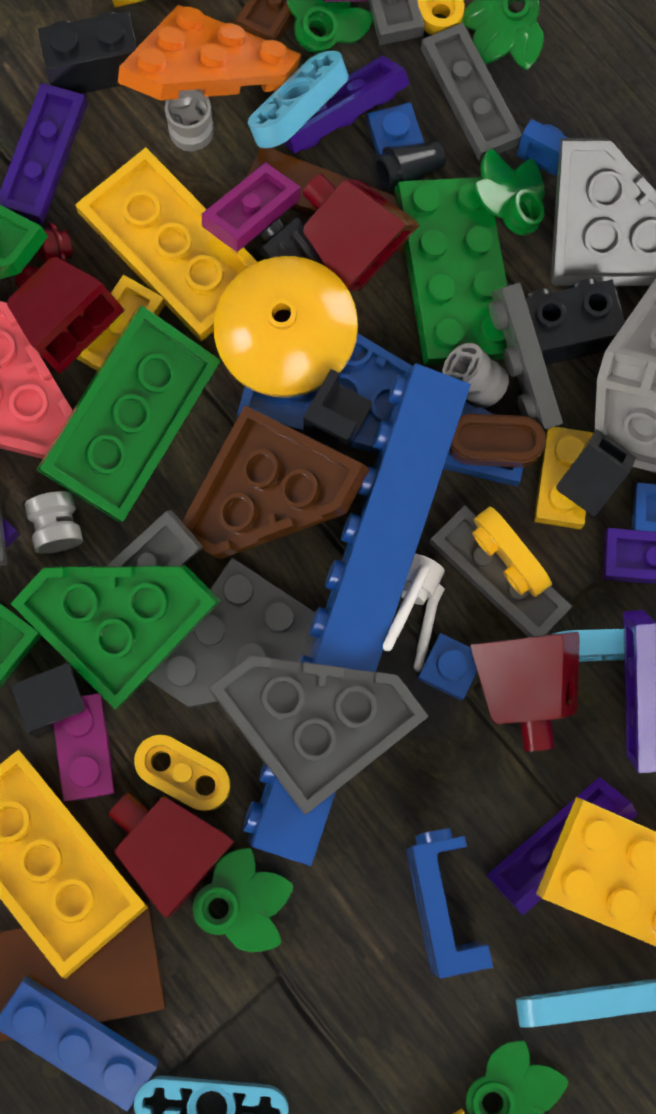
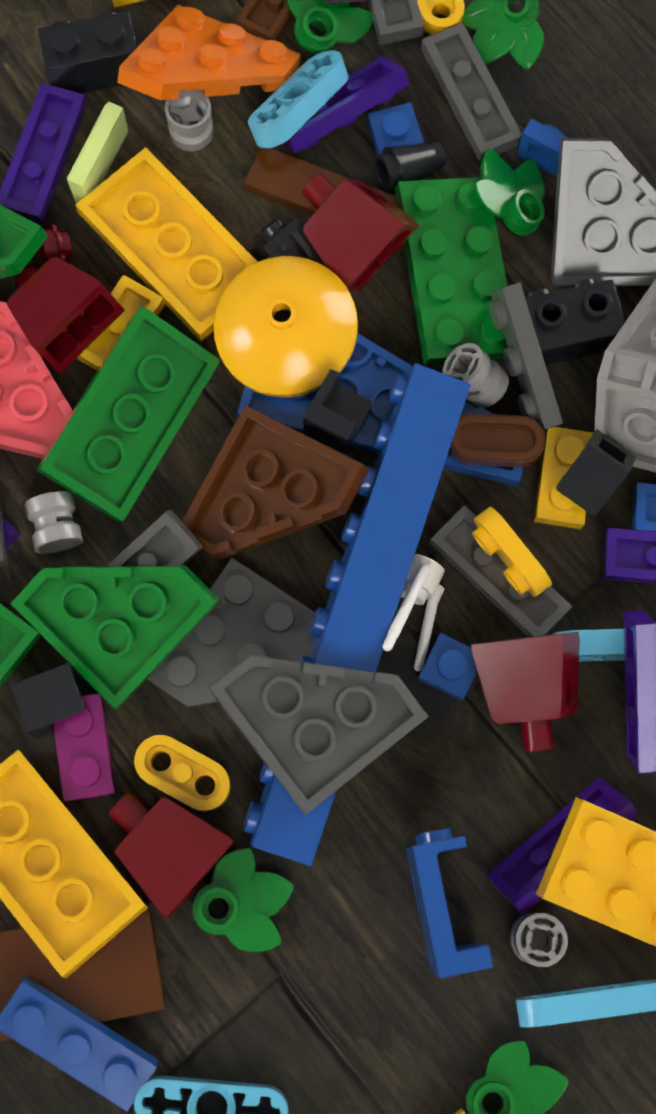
magenta plate [202,162,301,252] -> none
none -> yellowish green tile [67,102,129,203]
none -> light grey wheel [509,912,568,967]

